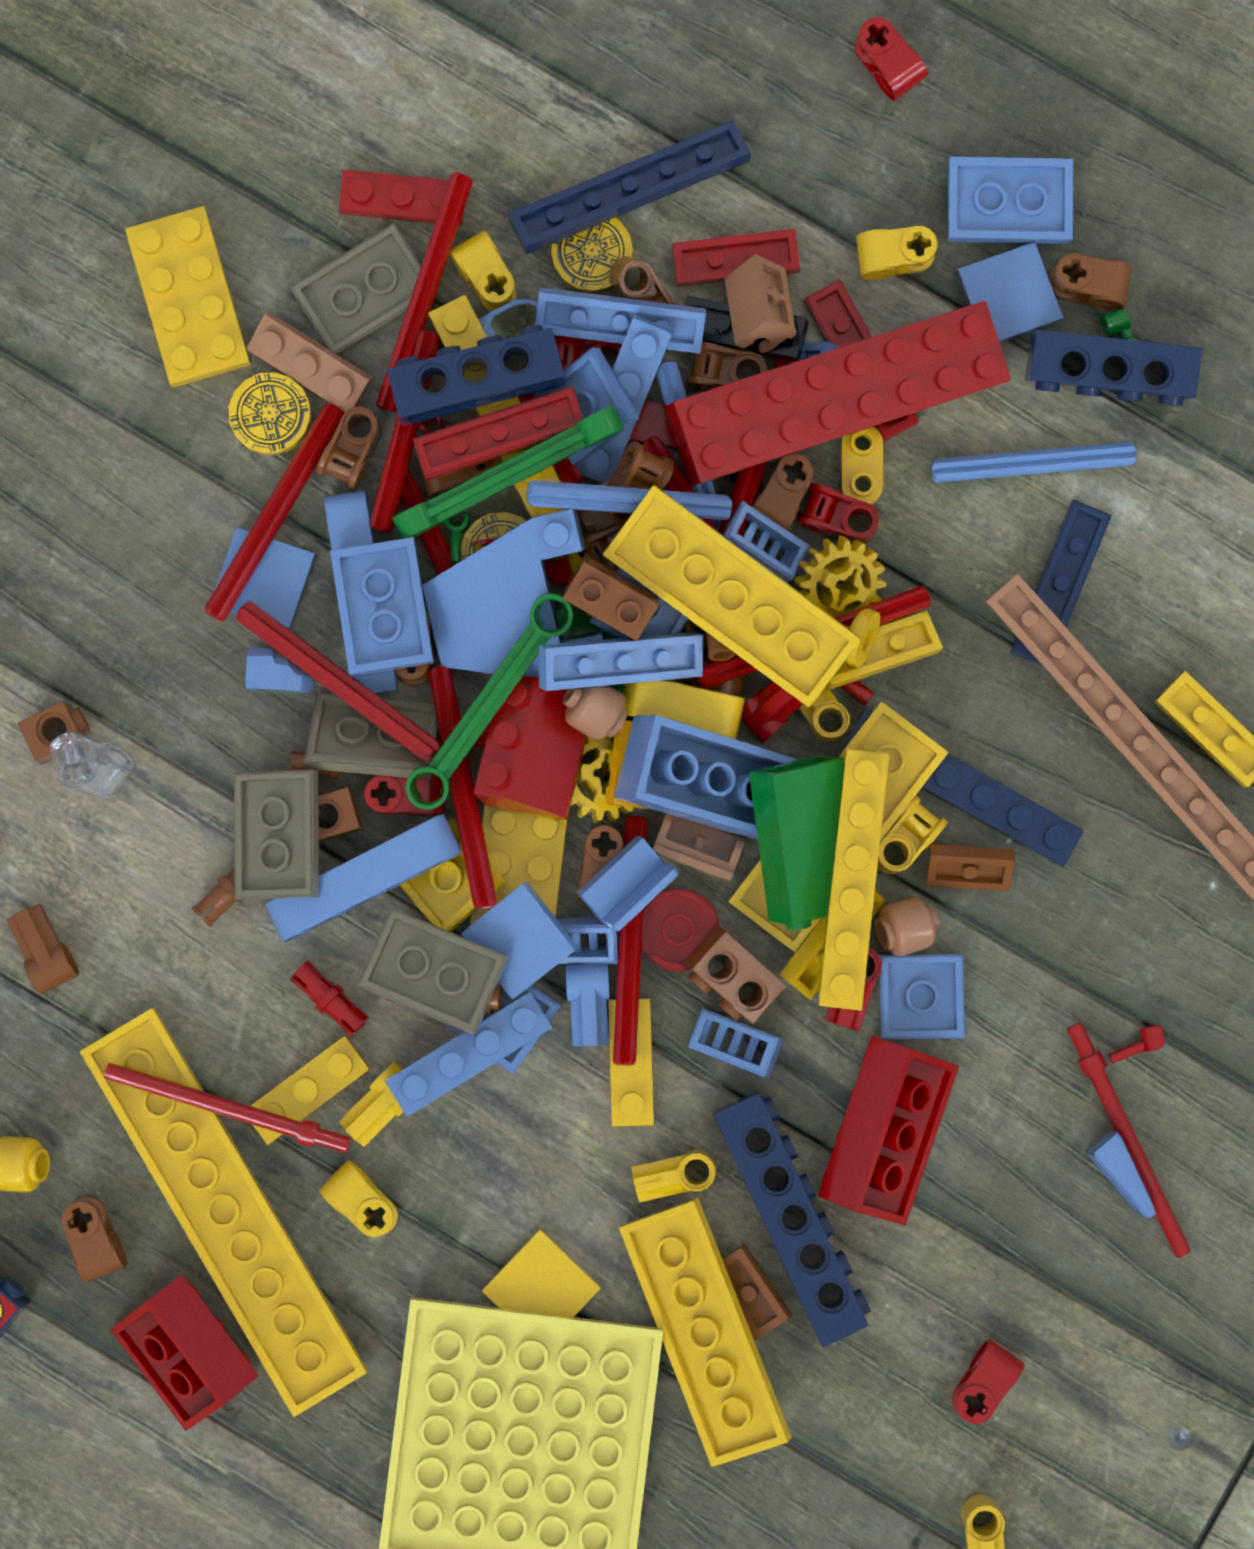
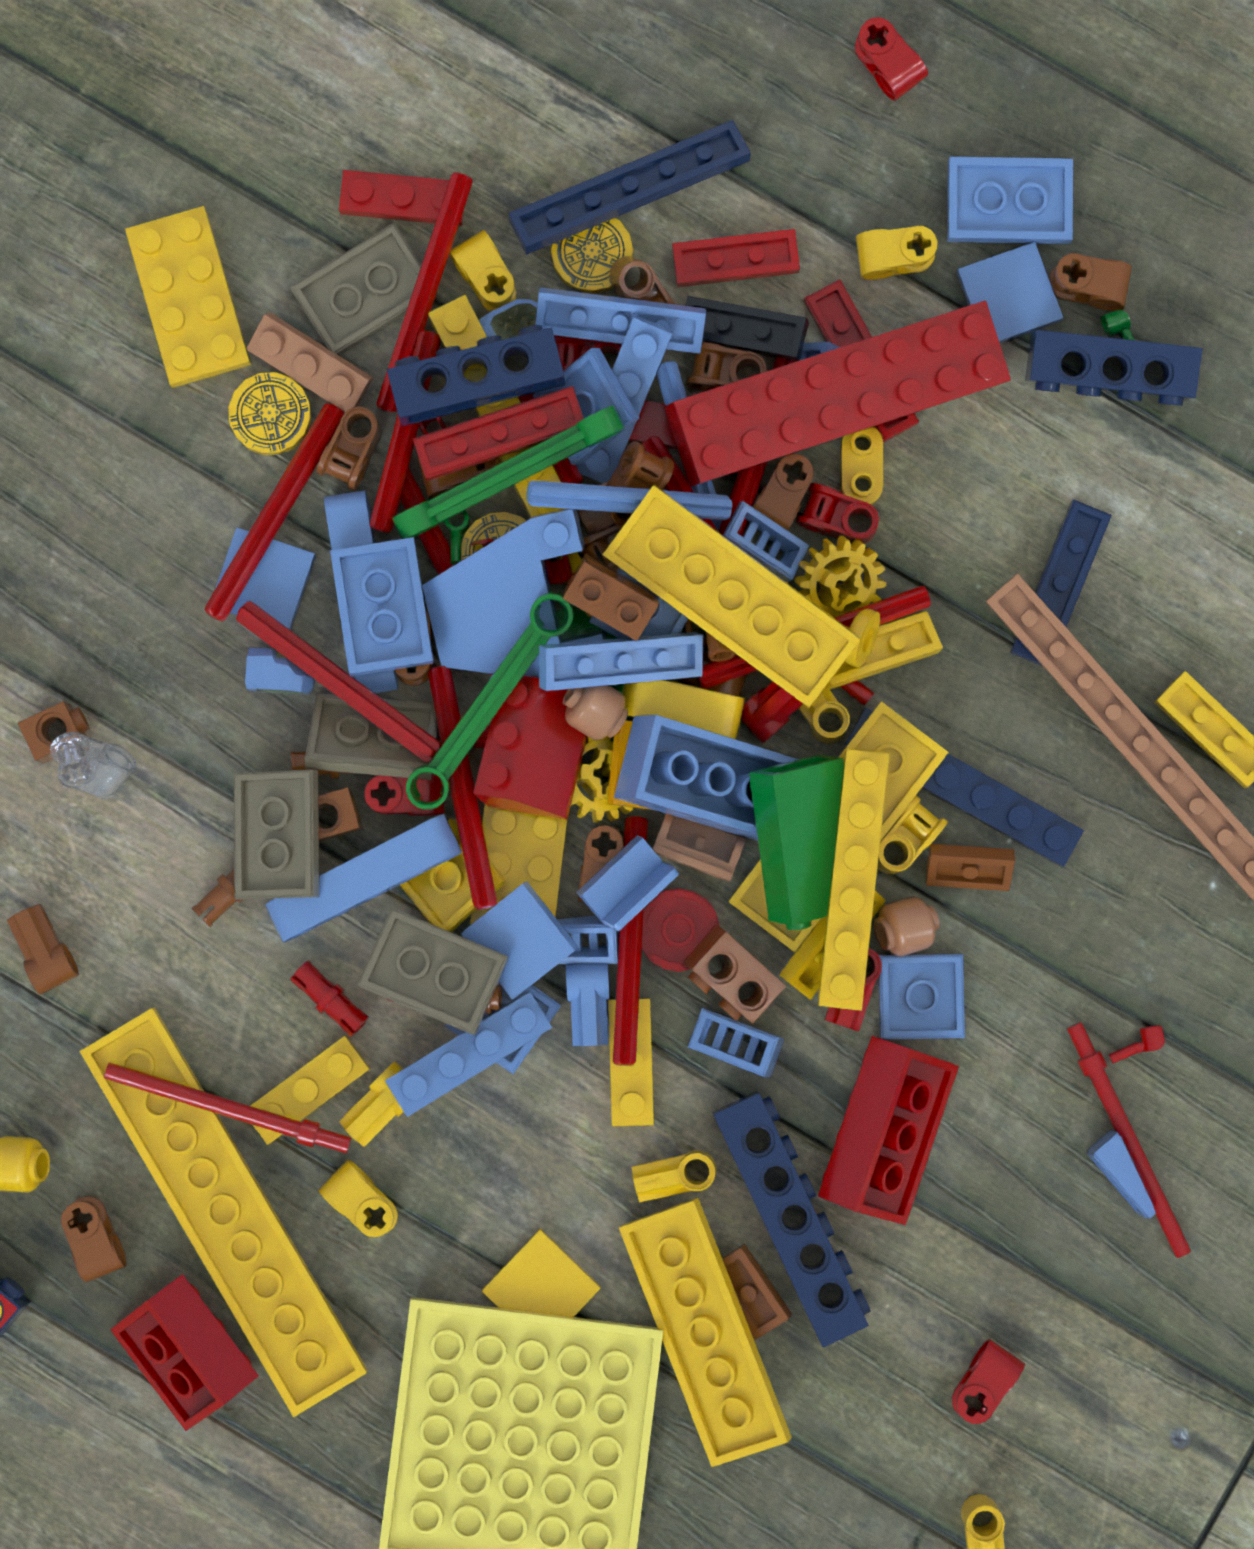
nougat hinge [724,254,796,353] -> none
medium blue axle [931,442,1136,483] -> none

